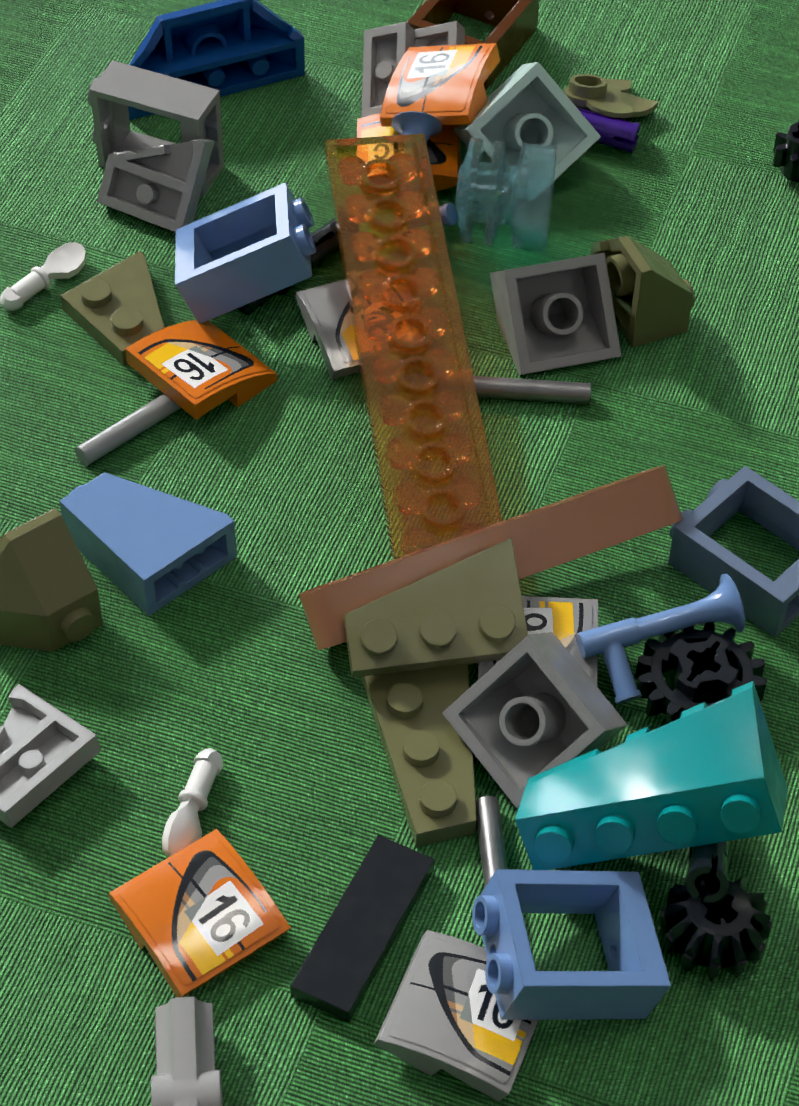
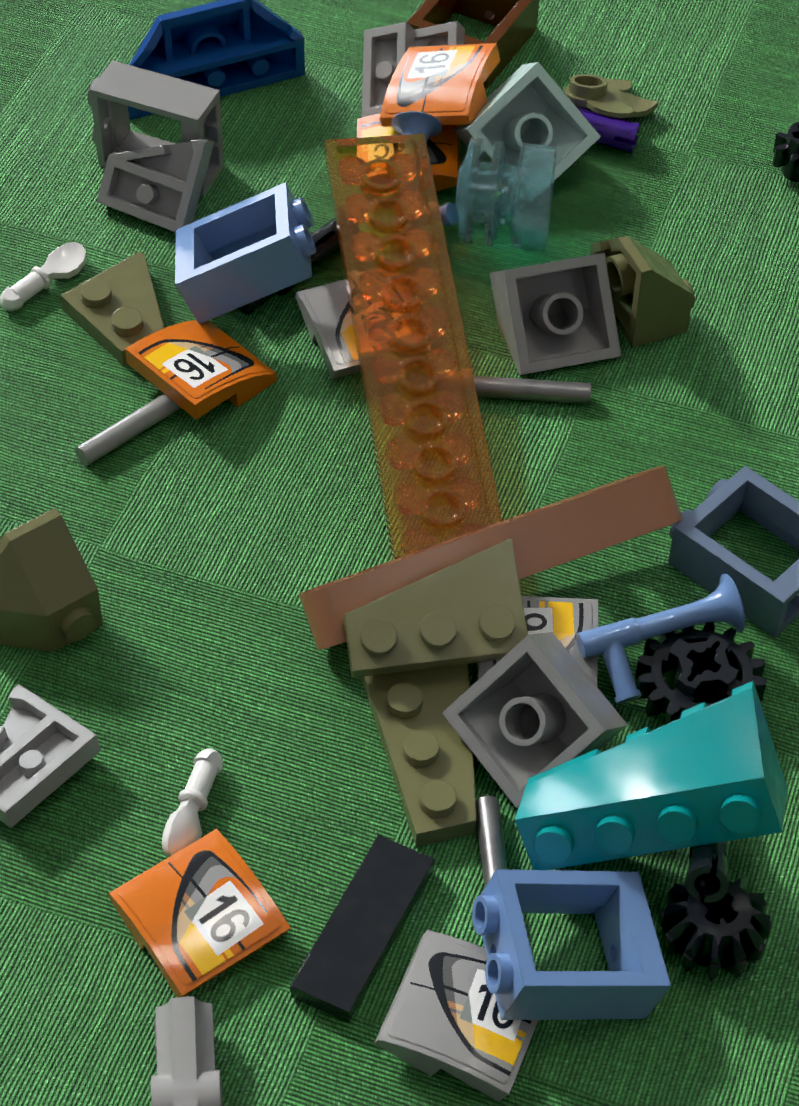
medium blue slope [59,472,237,616] -> none

